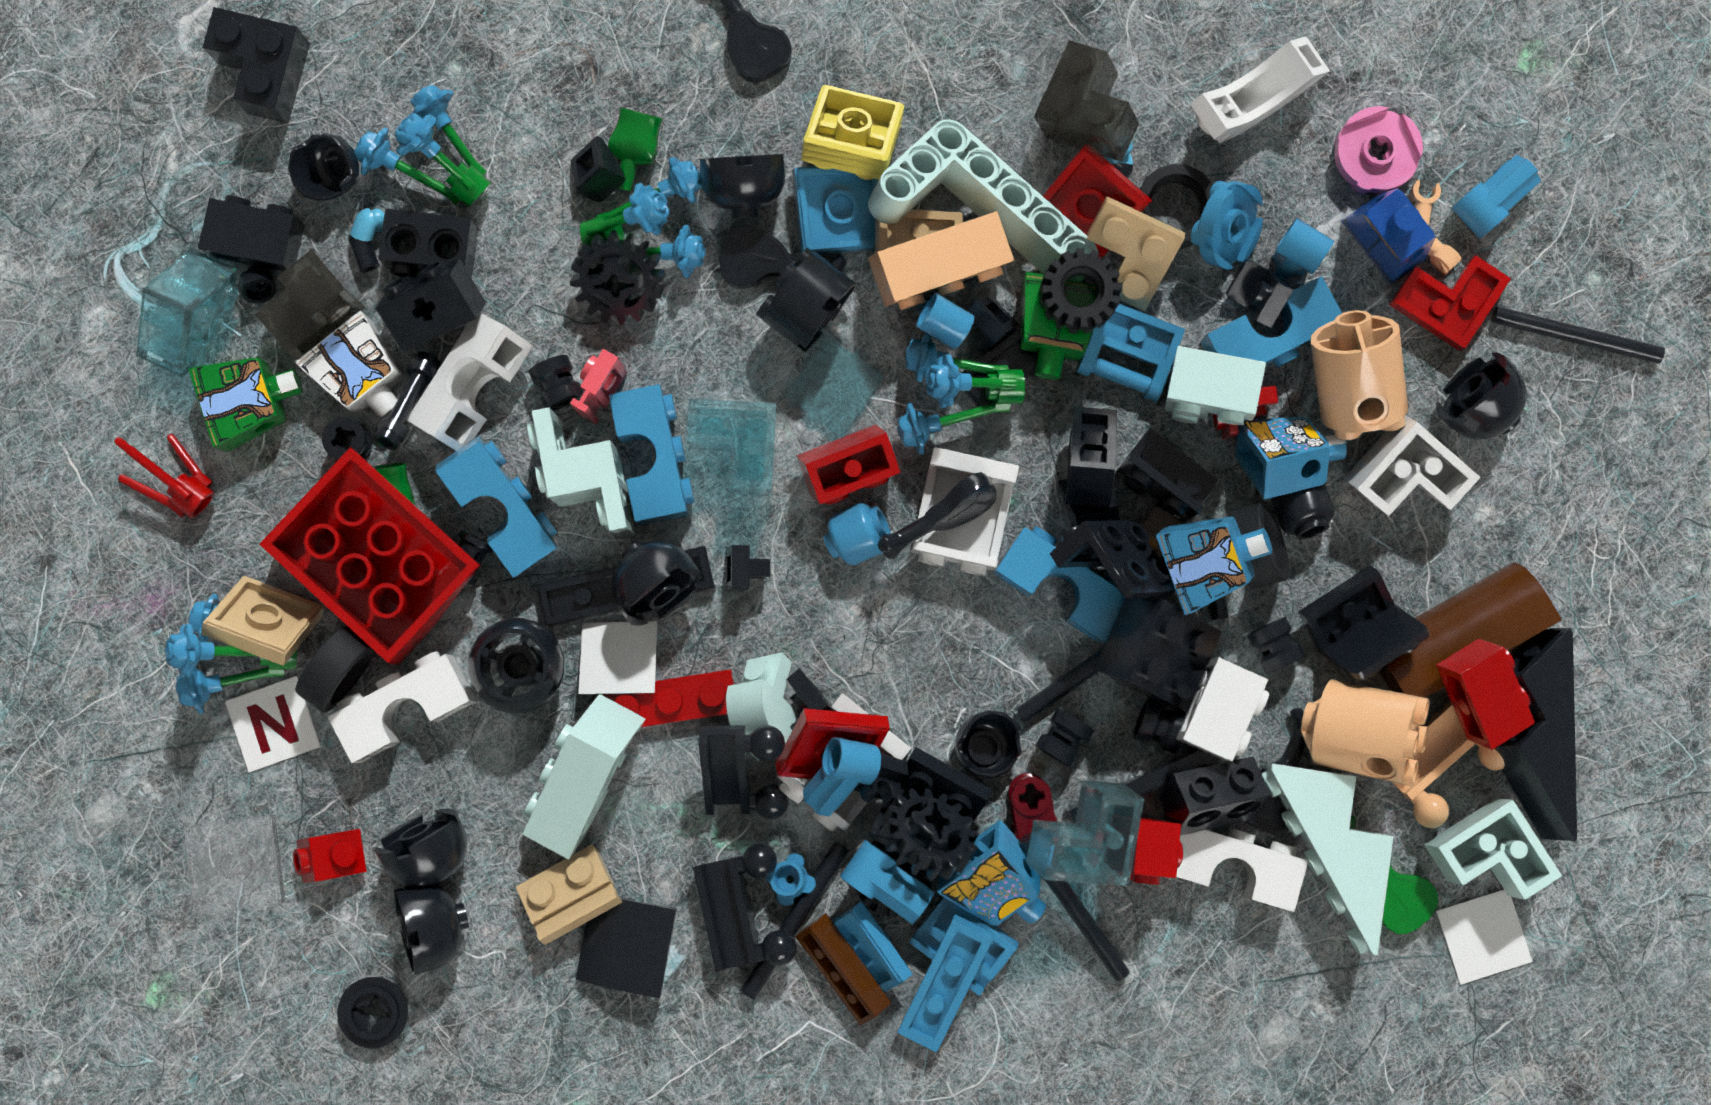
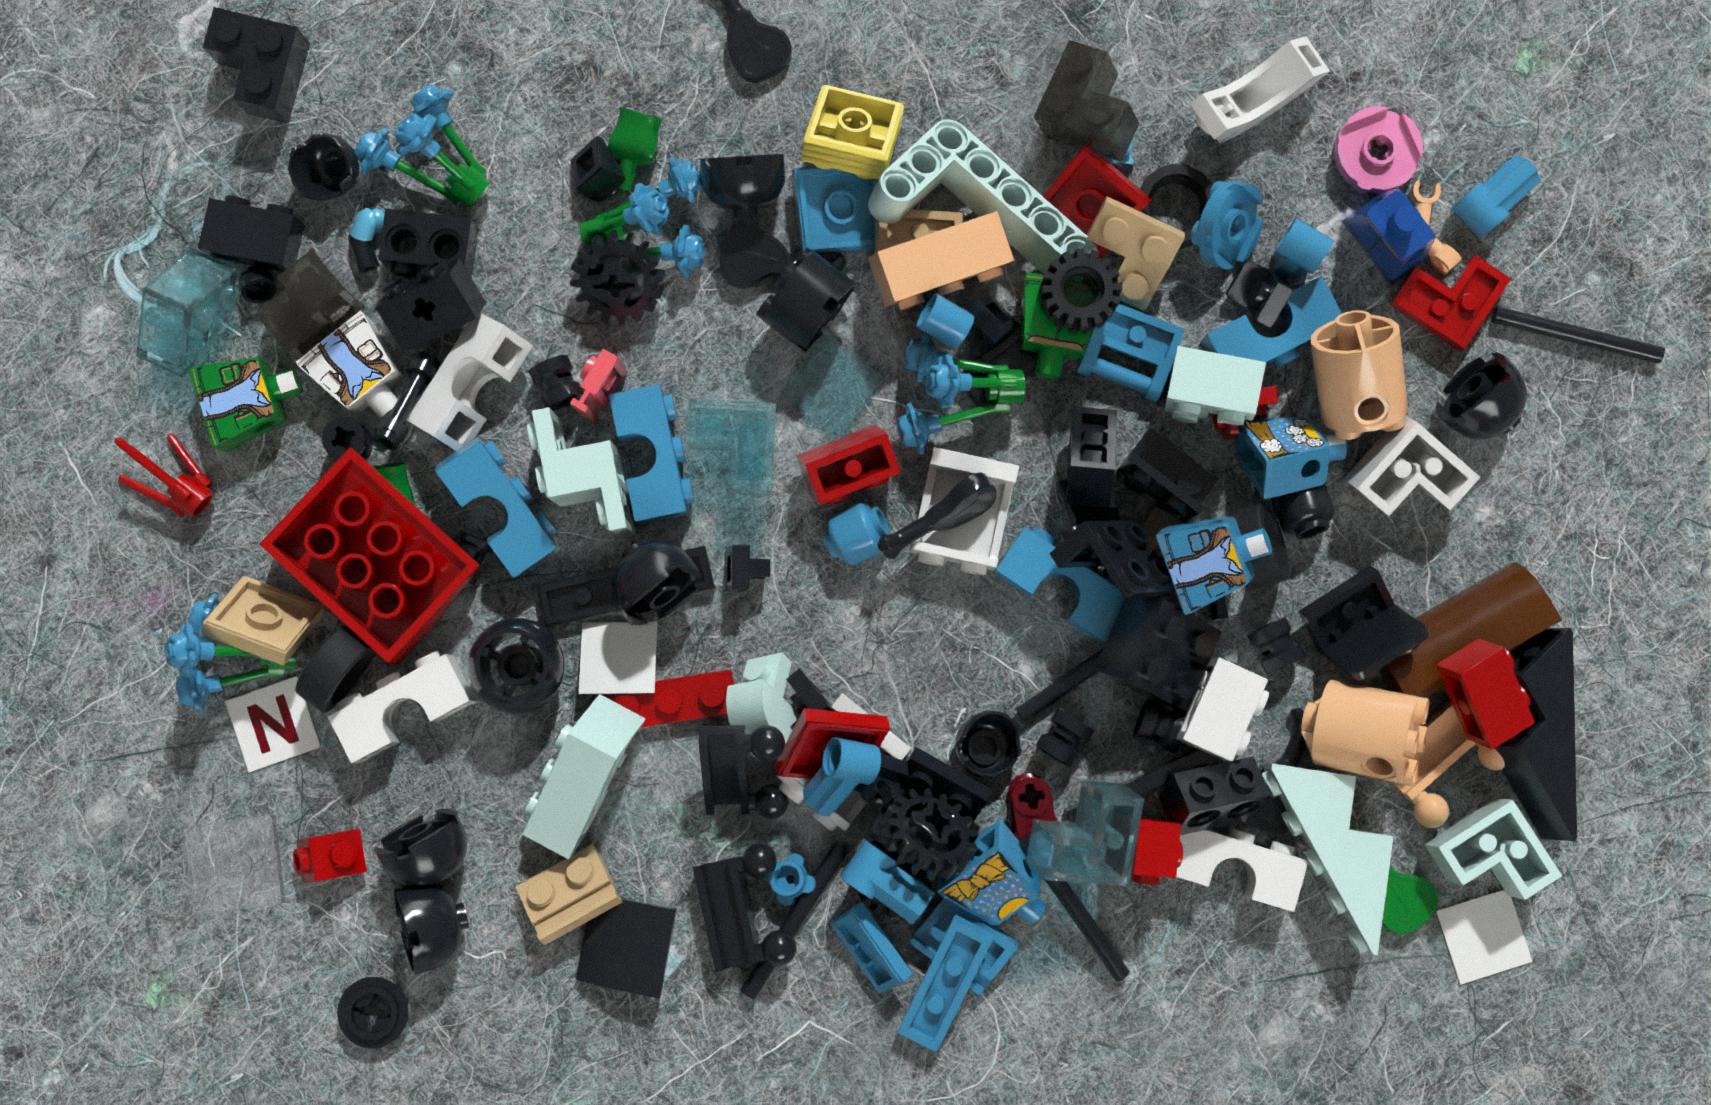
reddish brown piece [795,913,892,1026] -> none

